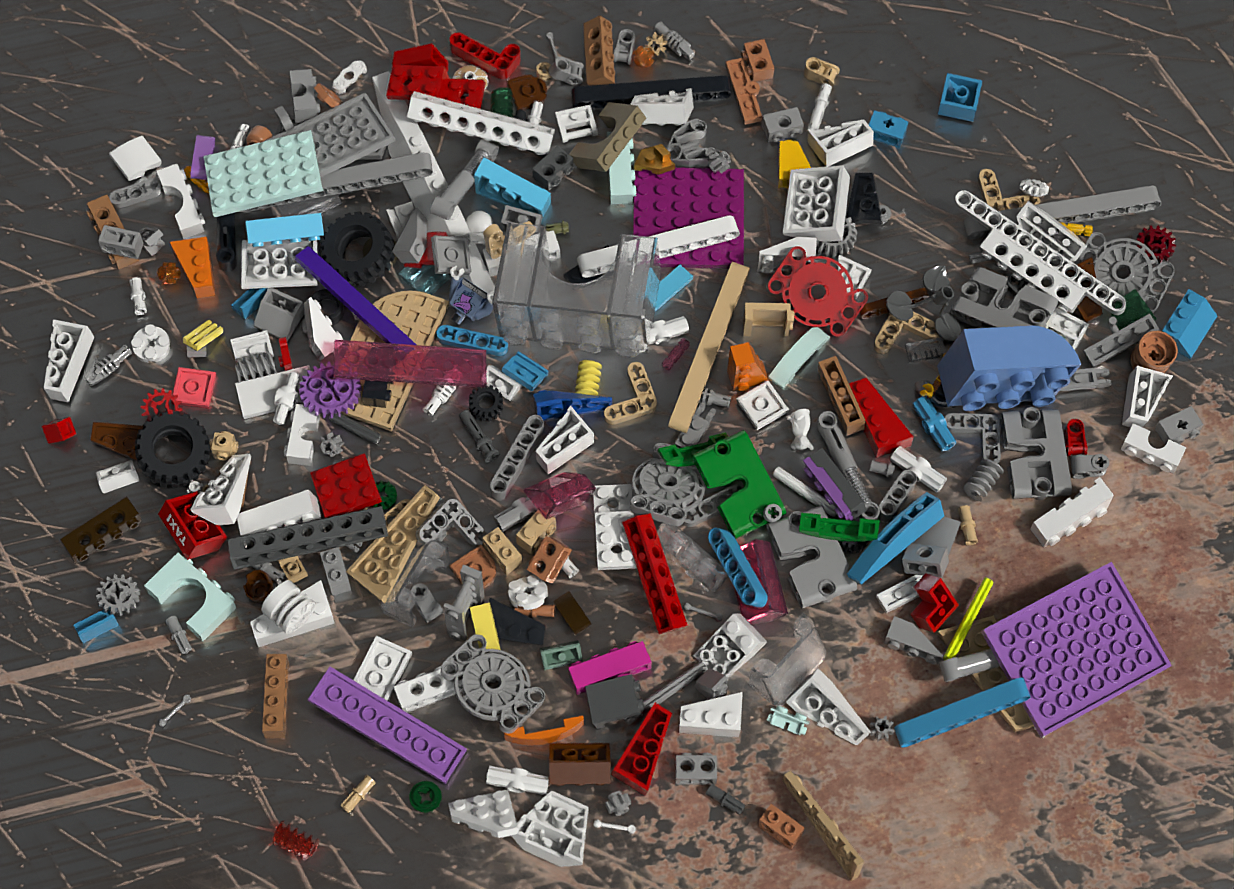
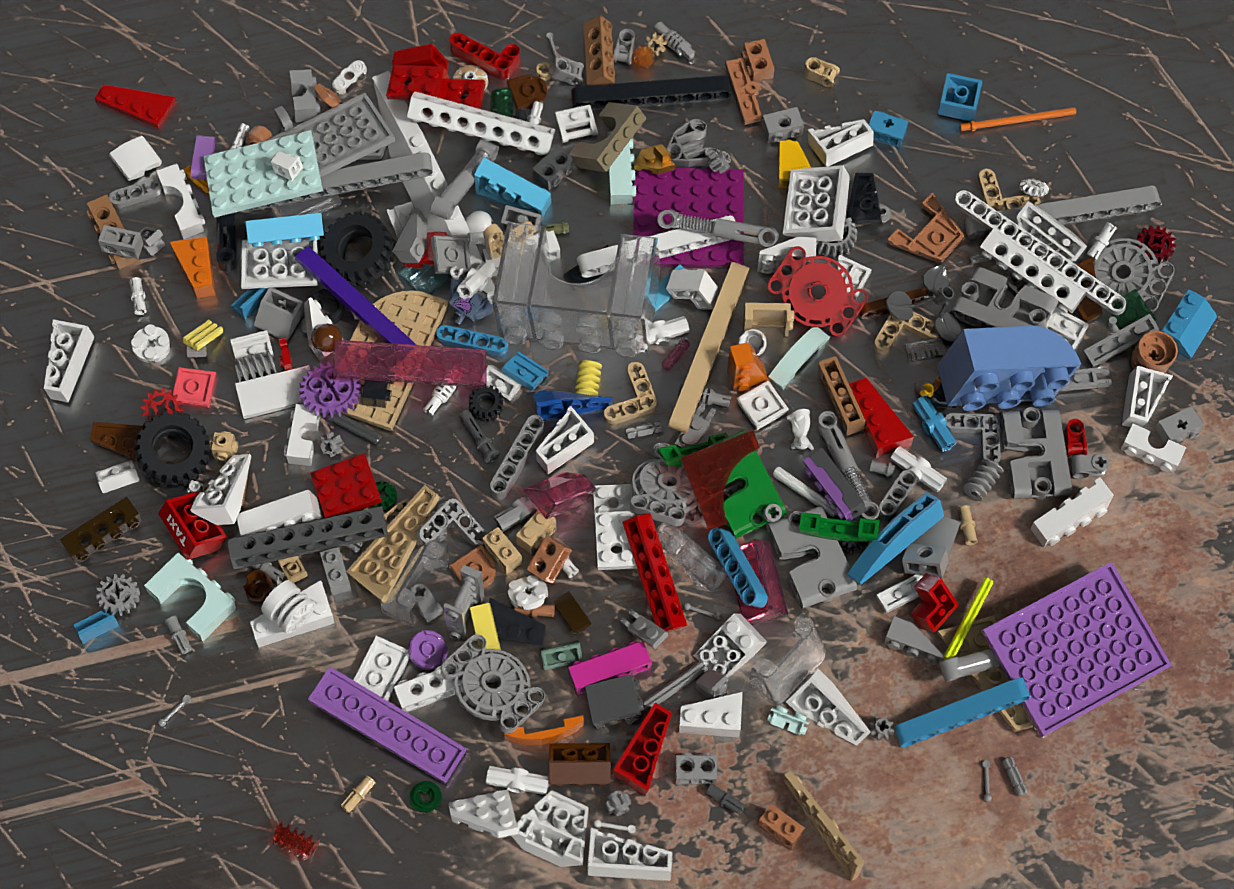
red panel [42,417,76,444] -> none
light grey hinge [84,344,132,386] -> none
clear orange gear [157,262,181,284] -> none
medium nougat brick [262,654,289,738] -> none
white axle [273,372,299,425] -> none
white wedge [631,88,693,125] -> none
white pin [807,83,832,133] -> none
yellow axle [1060,222,1093,236] -> none
none -> red wing [95,84,176,129]
none -> white brick [270,151,303,181]
none -> reddish brown hair [311,323,343,352]
none -> medium lavender tile [408,630,448,670]
none -> white piece [457,260,496,299]
none -> white wedge [588,828,672,881]
none -> light grey hinge [619,609,668,649]
none -> light grey axle [625,421,663,439]
none -> light grey piece [658,209,779,247]
none -> white brick [666,269,720,309]
none -> clear red plate [680,430,760,531]
none -> white hair [739,329,767,356]
none -> nougat wing [887,193,964,264]
none -> orange bar [959,107,1076,132]
none -> light grey hinge [982,760,992,802]
none -> light grey axle [1002,757,1028,796]
none -> white pin [1087,222,1117,260]

